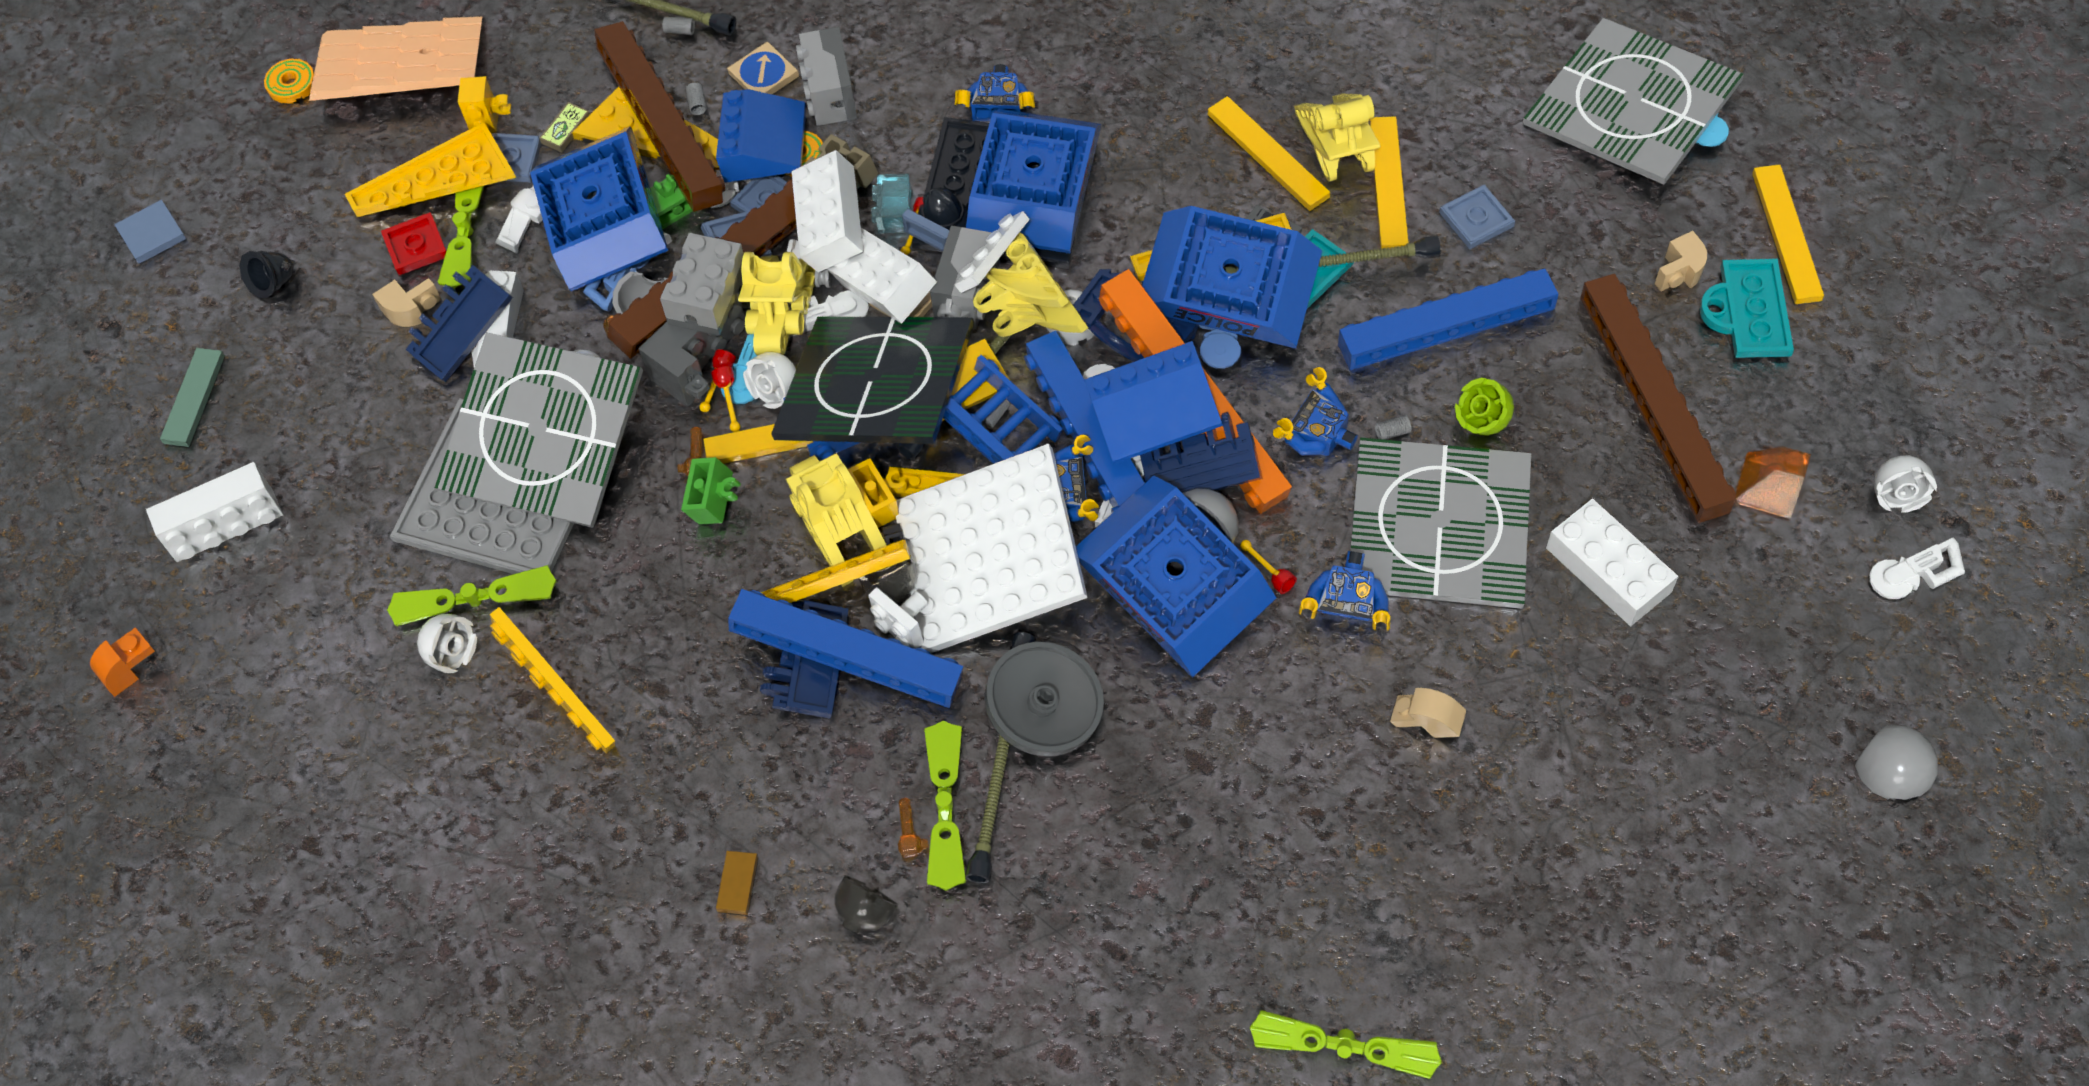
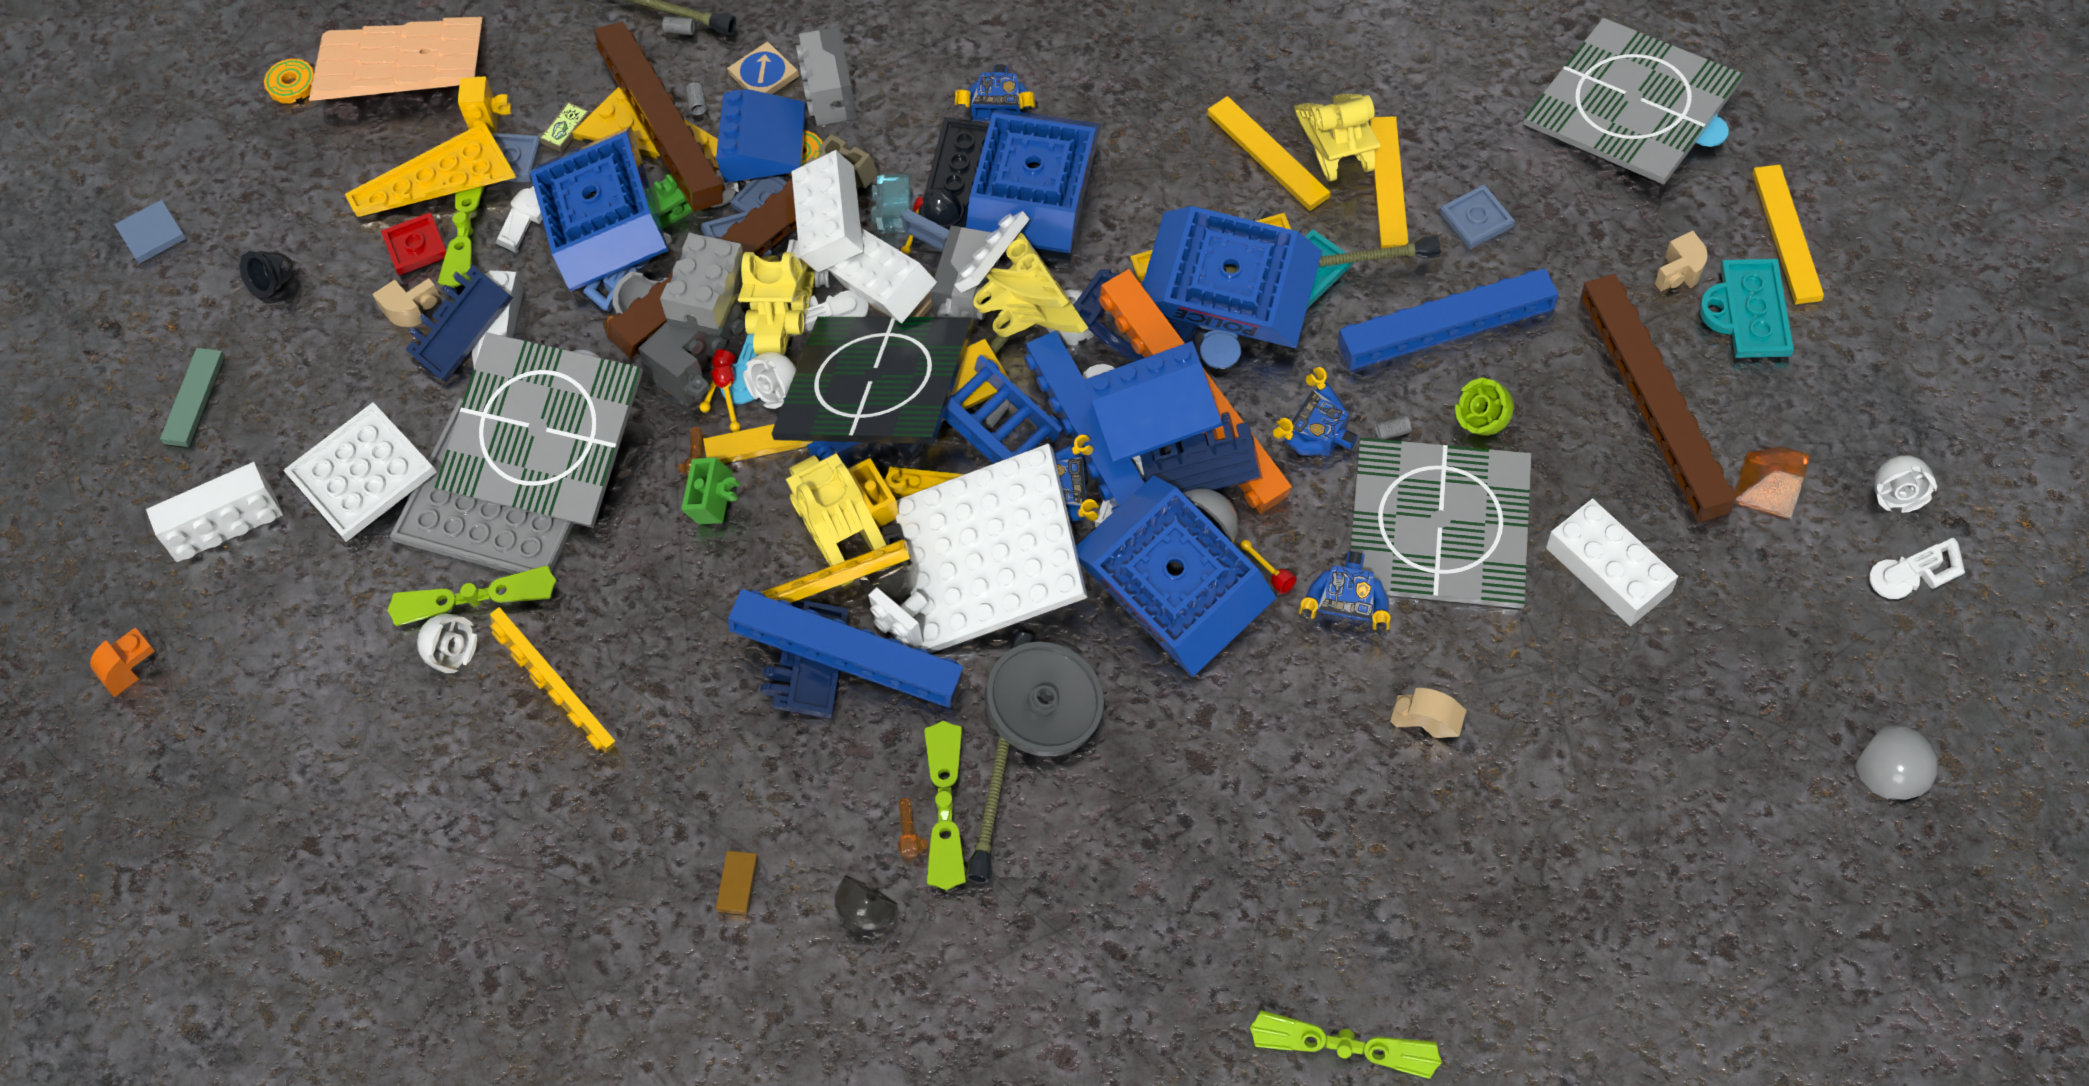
none -> white plate [284,402,436,542]

